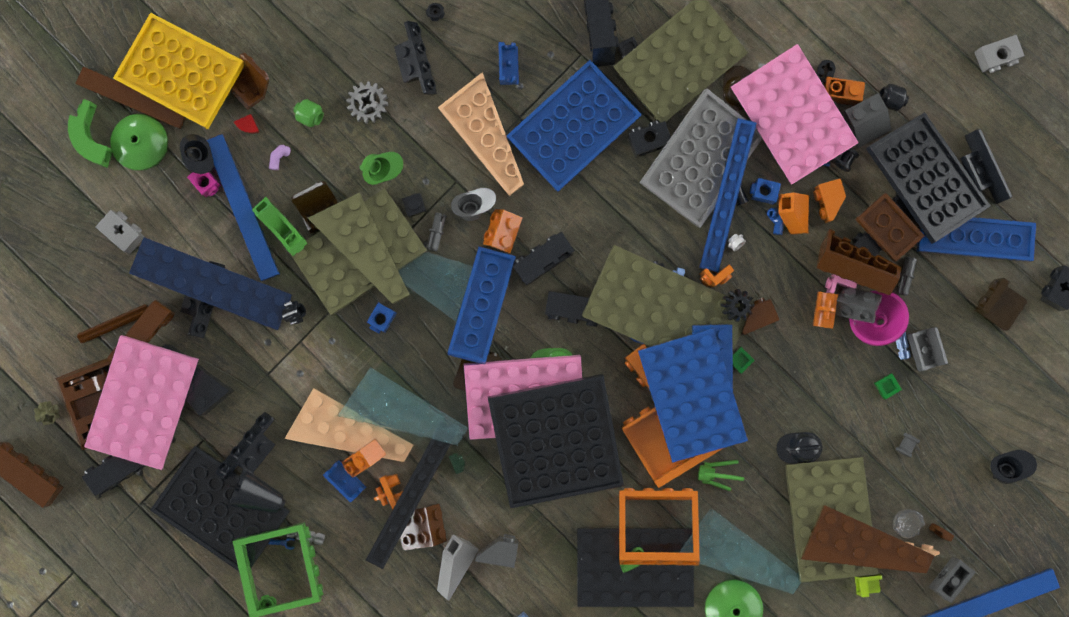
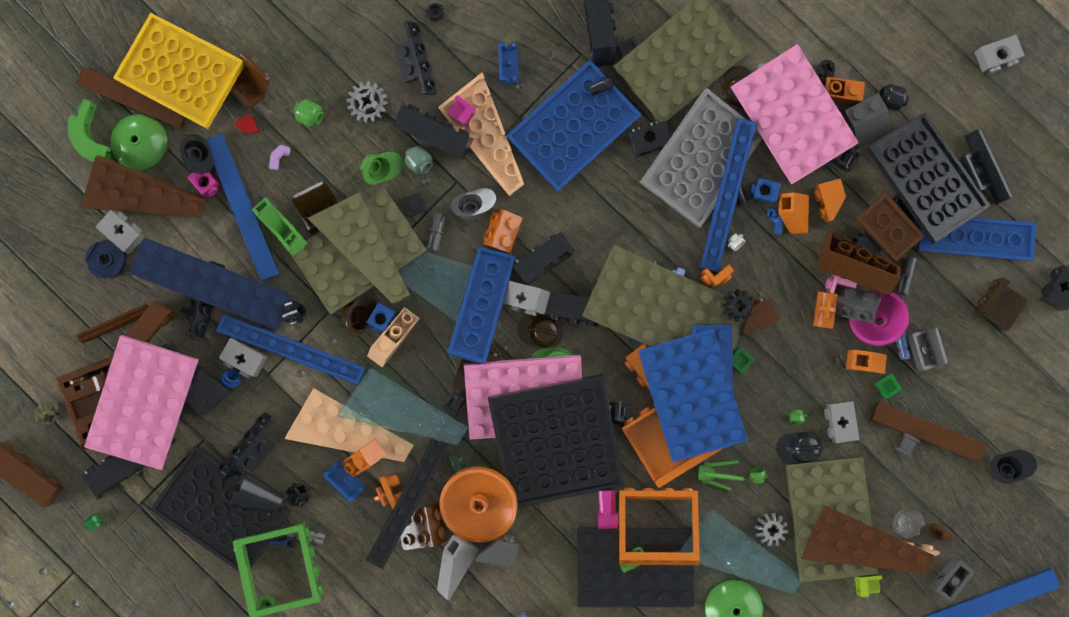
none -> reddish brown wing [80,155,208,218]
none -> green plate [84,513,102,531]
none -> dark blue plate [85,240,127,279]
none -> blue tile [216,314,366,386]
none -> light grey brick [219,338,268,378]
none -> blue plate [221,369,241,388]
none -> black gear [285,482,311,507]
none -> dark brown piece [340,293,376,336]
none -> light nougat slope [367,307,420,368]
none -> black brick [393,104,474,159]
none -> sand green head [404,146,433,174]
none -> orange dish [439,467,518,542]
none -> black bush [443,391,467,417]
none -> dark pink panel [447,95,476,128]
none -> light grey brick [503,281,550,316]
none -> dark brown piece [518,314,563,348]
none -> black pin [588,77,613,97]
none -> dark pink piece [598,490,618,529]
none -> black gear [609,402,629,424]
none -> bright green plate [749,468,768,483]
none -> light grey gear [755,513,788,546]
none -> bright green plate [788,410,807,424]
none -> light grey brick [824,401,860,443]
none -> orange slope [846,350,887,374]
none -> reddish brown tile [870,402,987,462]

